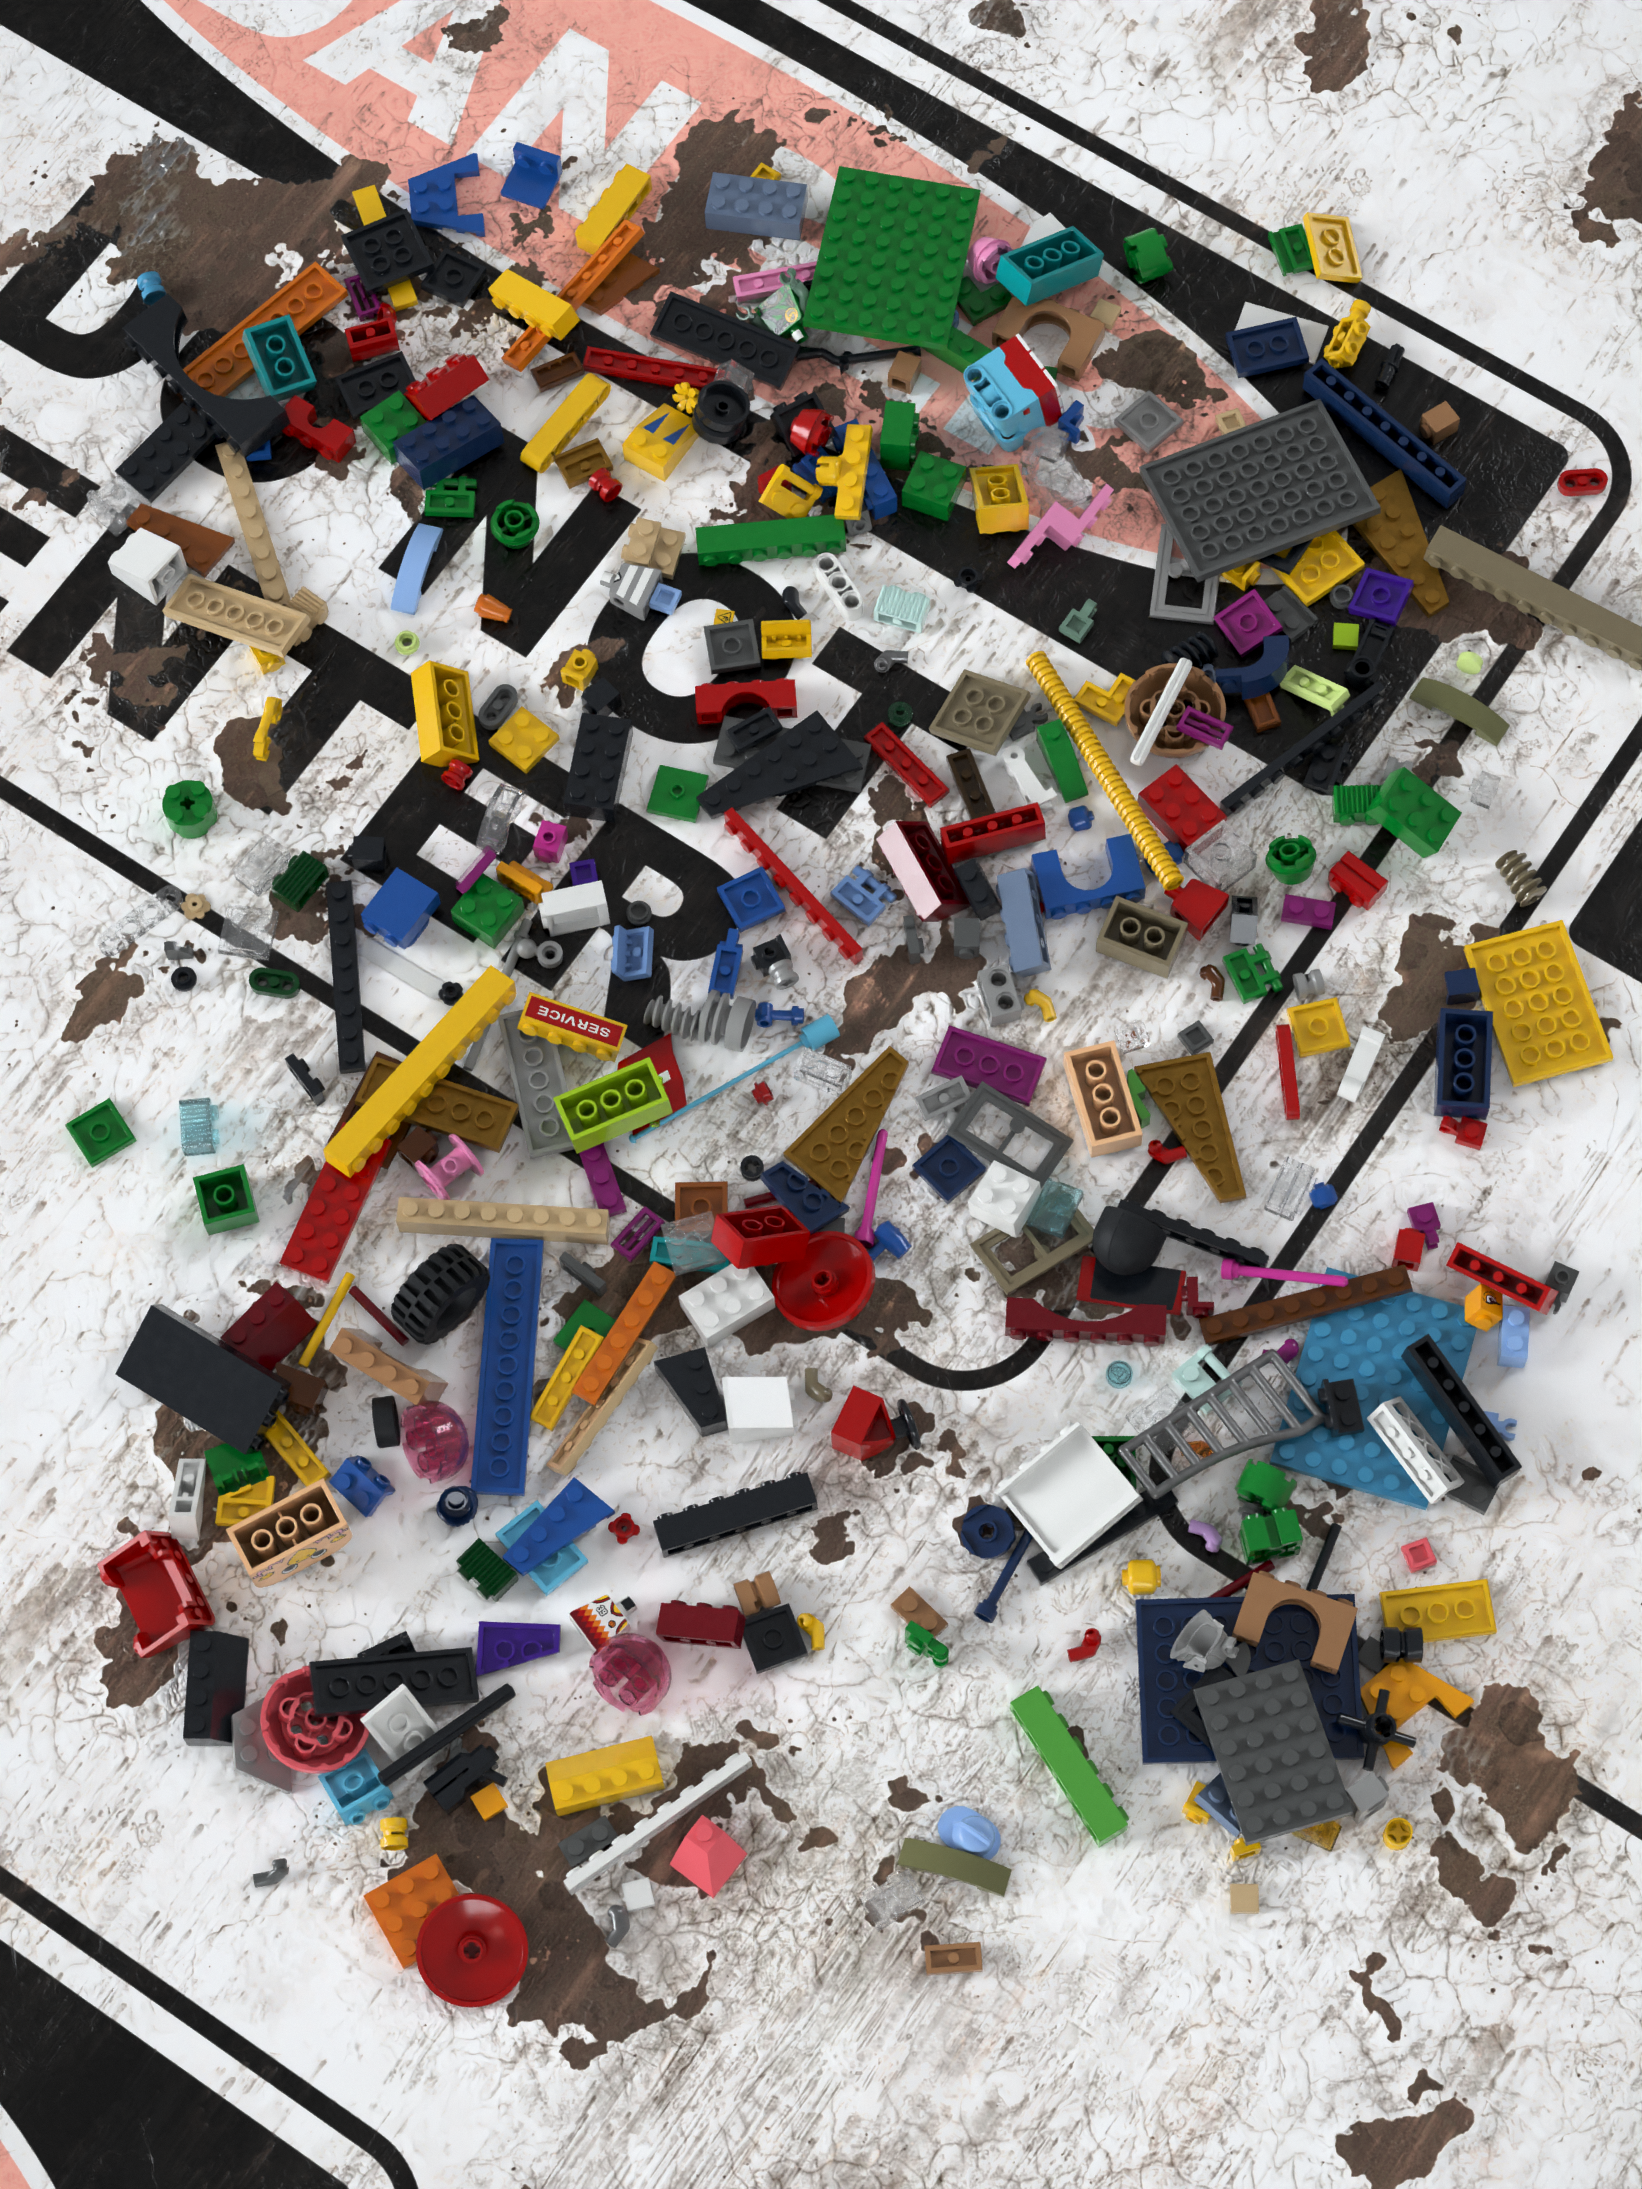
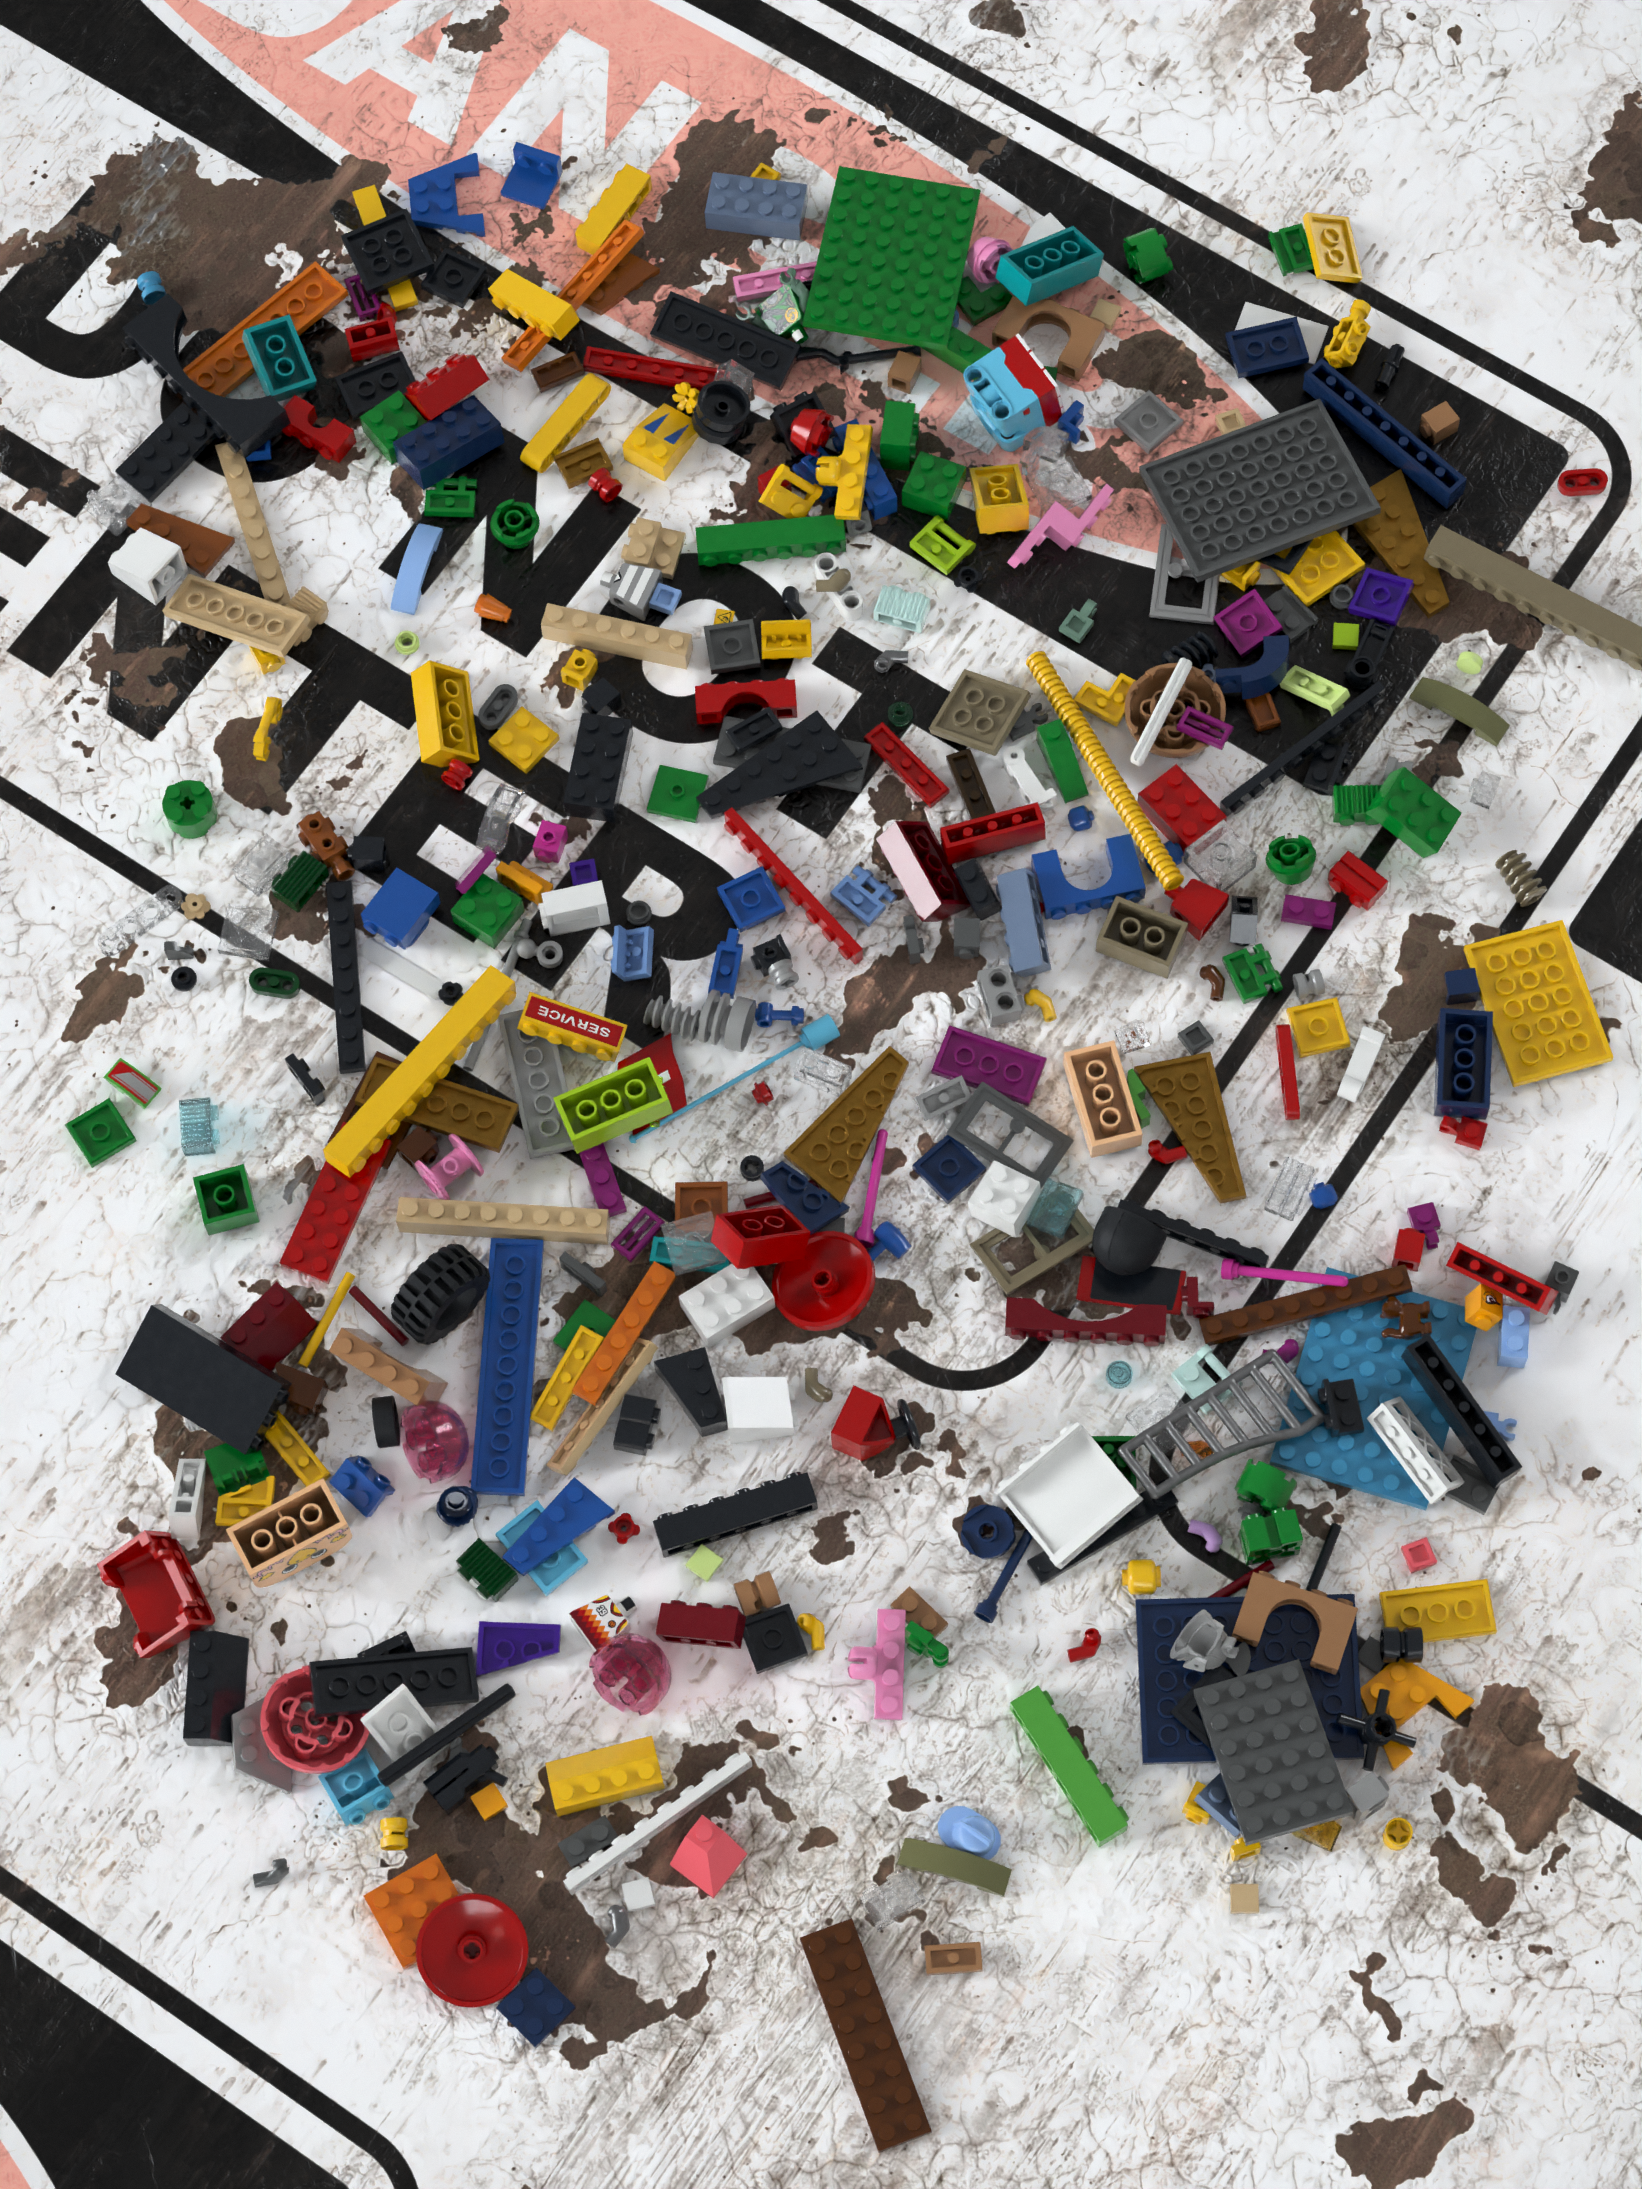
none -> slope [103,1058,162,1109]
none -> dark orange brick [298,811,355,881]
none -> dark blue plate [496,1967,576,2049]
none -> tan brick [541,603,693,670]
none -> black brick [613,1394,661,1456]
none -> yellowish green tile [685,1544,724,1583]
none -> reddish brown plate [800,1918,932,2153]
none -> dark tan arm [816,568,851,592]
none -> bright pink plate [848,1609,906,1721]
none -> lime plate [910,515,976,575]
none -> reddish brown animal [1380,1296,1432,1340]

